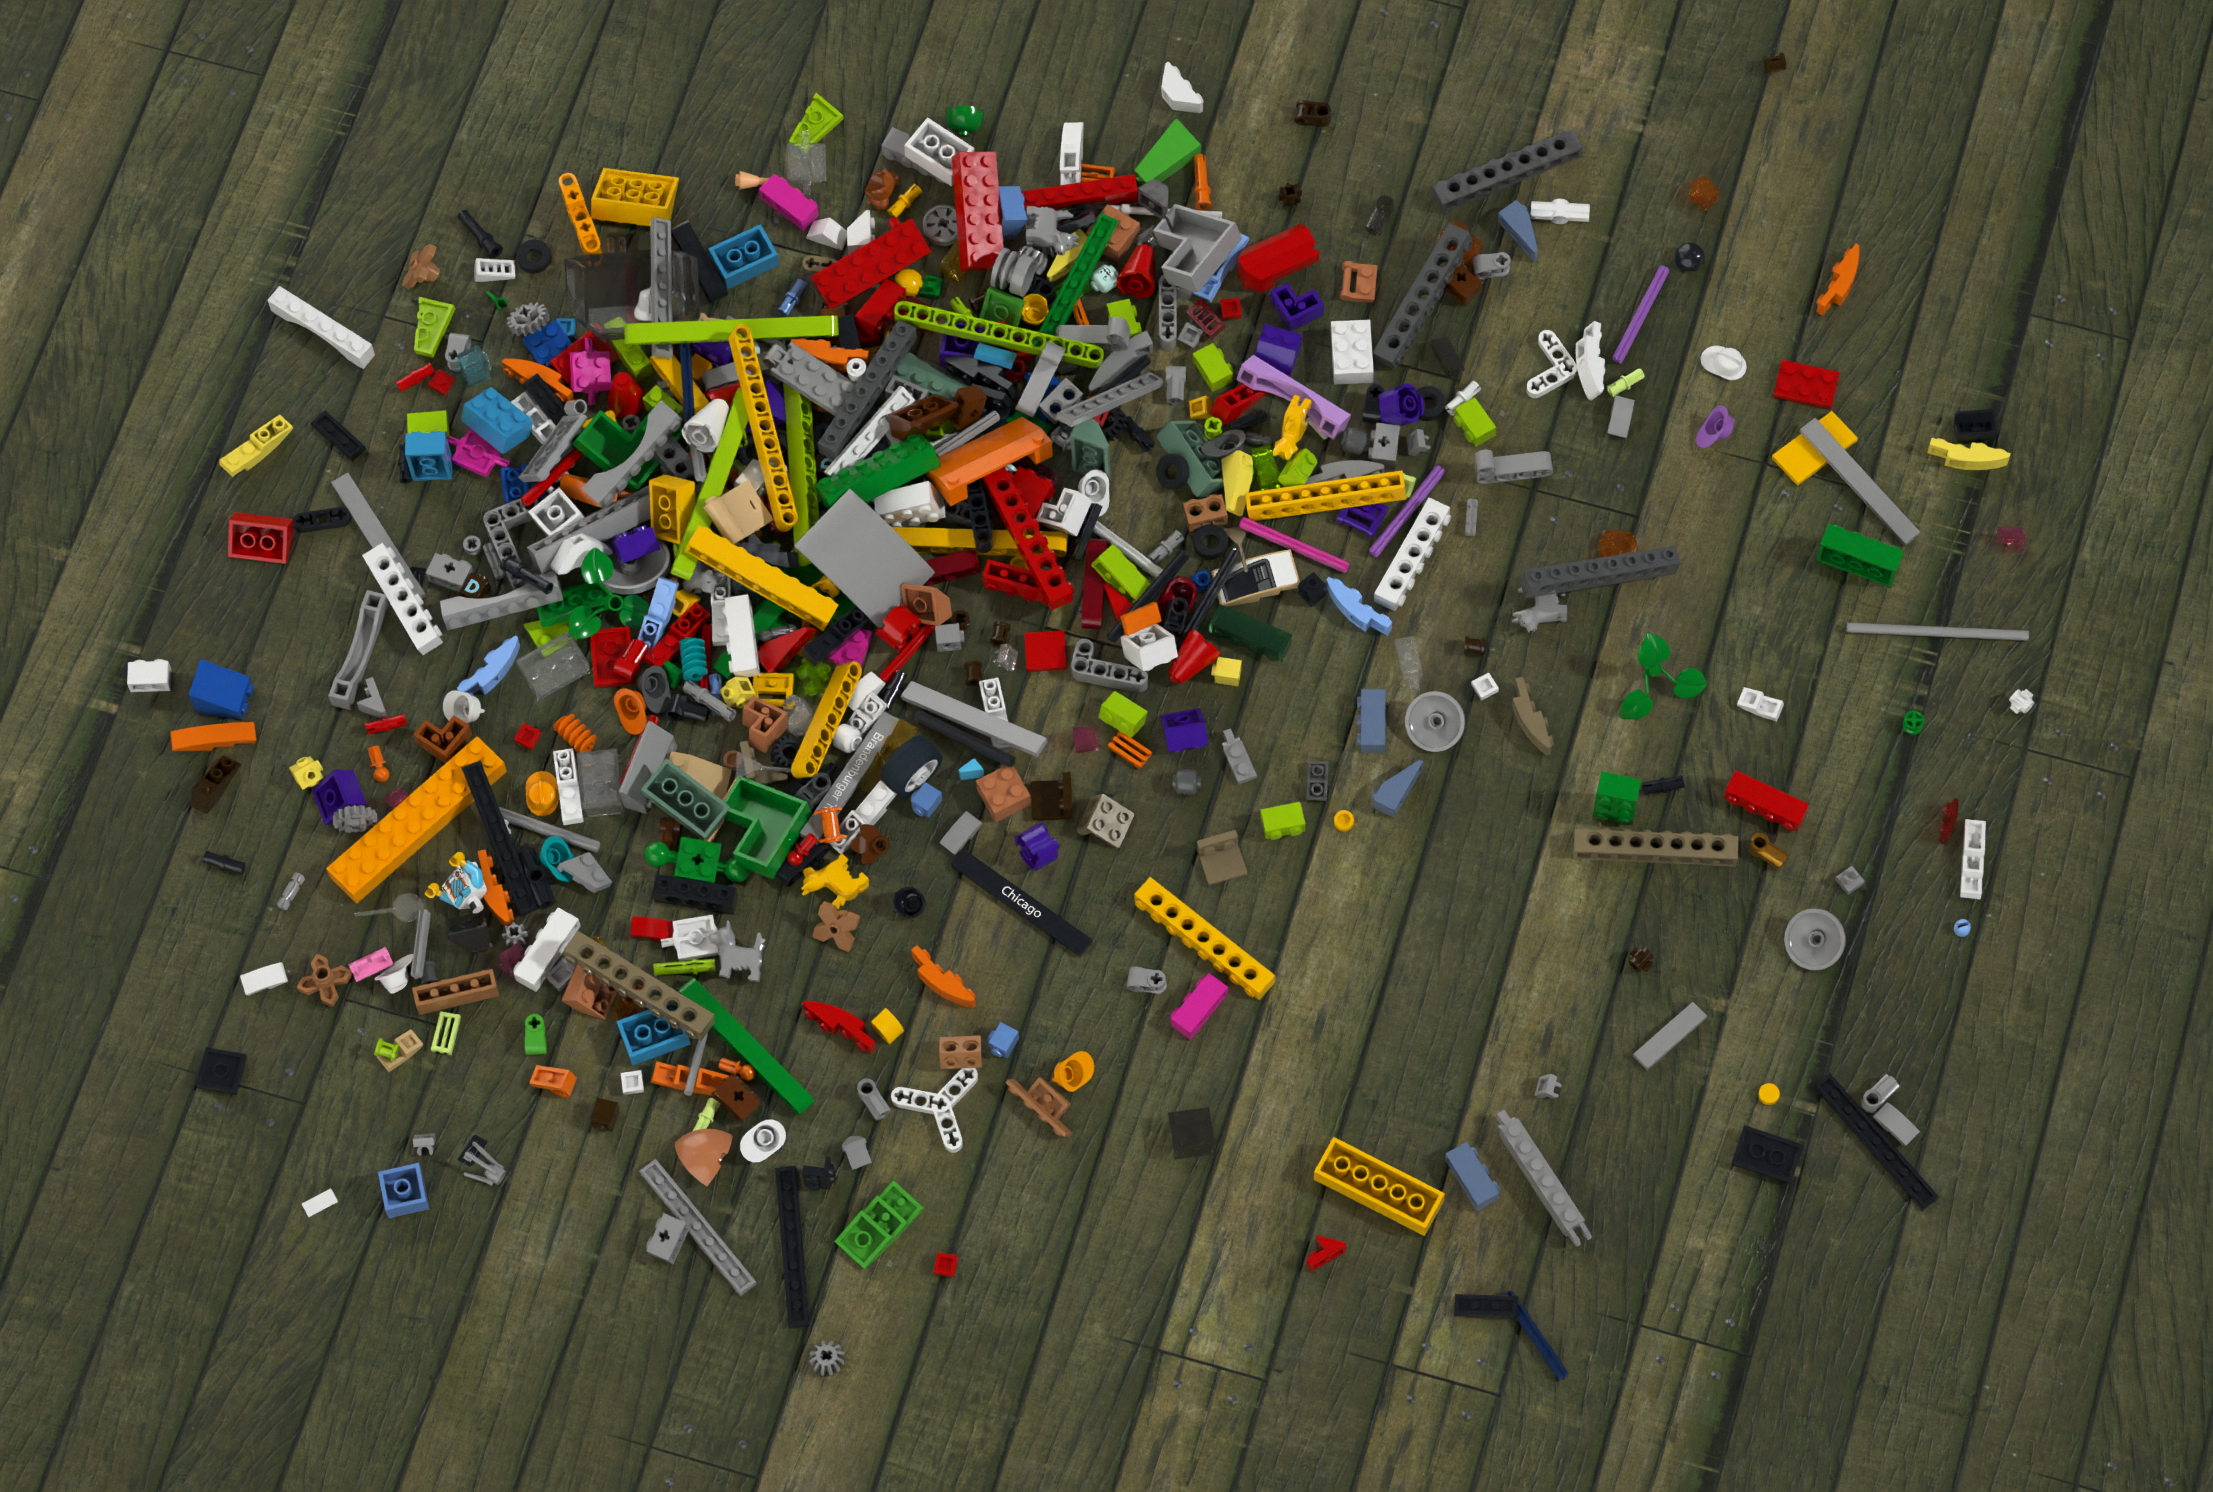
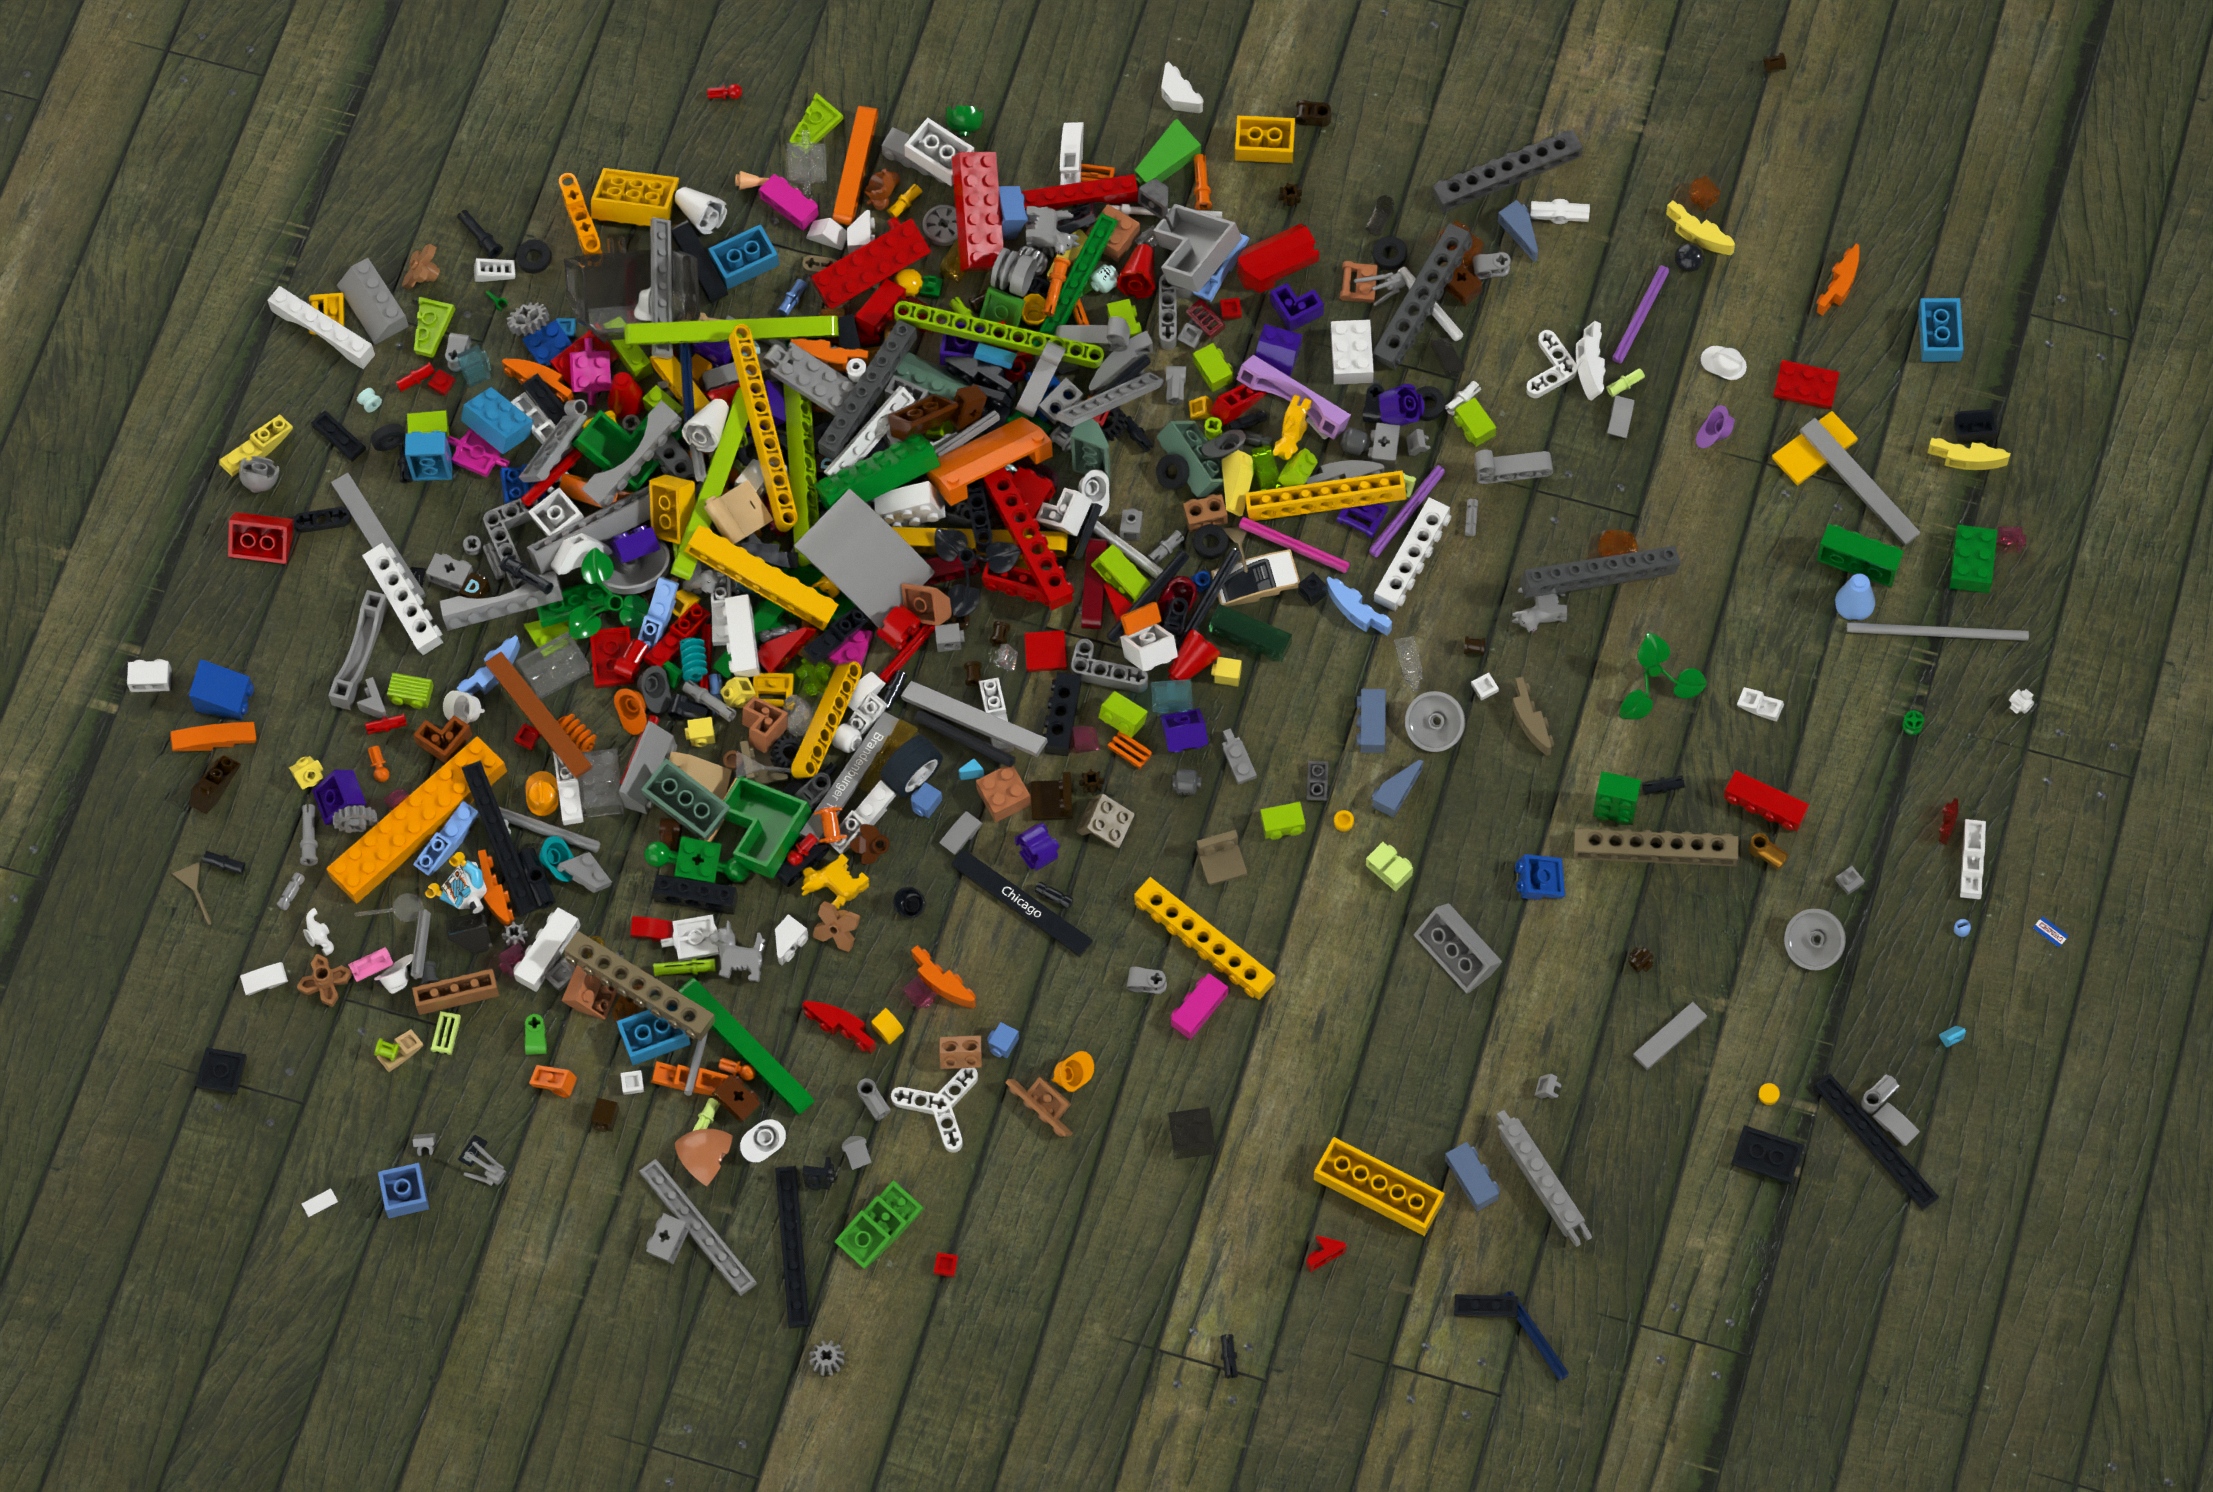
none -> dark tan piece [172,862,211,925]
none -> light grey cylinder [239,456,279,493]
none -> light grey pin [300,804,318,866]
none -> white piece [303,908,334,956]
none -> yellow plate [309,293,344,335]
none -> light grey slope [337,258,409,345]
none -> light aqua wheel [357,388,382,413]
none -> black tyre [370,423,406,451]
none -> lime brick [387,673,434,709]
none -> light blue slope [413,801,480,877]
none -> dark orange tile [485,652,592,779]
none -> white cone [674,187,727,234]
none -> light yellow brick [685,717,715,747]
none -> red axle [707,84,742,100]
none -> white slope [775,914,808,965]
none -> orange beam [833,106,878,226]
none -> clear pink bracket [901,976,937,1008]
none -> black plant [934,528,1021,618]
none -> black axle [1035,882,1073,908]
none -> orange pin [1042,257,1071,317]
none -> black brick [1042,672,1082,757]
none -> dark brown gear [1079,769,1104,796]
none -> light grey brick [1120,509,1143,541]
none -> clear light blue brick [1151,679,1193,714]
none -> black pin [1220,1334,1238,1379]
none -> yellow brick [1235,116,1295,163]
none -> light grey plant [1354,272,1405,306]
none -> yellowish green piece [1366,842,1413,891]
none -> black tyre [1372,236,1407,270]
none -> white axle [1397,267,1463,341]
none -> light grey slope [1414,903,1502,994]
none -> blue plate [1515,854,1565,900]
none -> light yellow slope [1666,200,1735,255]
none -> light blue cone [1835,574,1875,621]
none -> dark azure brick [1918,298,1963,362]
none -> medium azure slope [1939,1026,1966,1047]
none -> green brick [1949,525,1997,593]
none -> sticker [2033,916,2069,947]

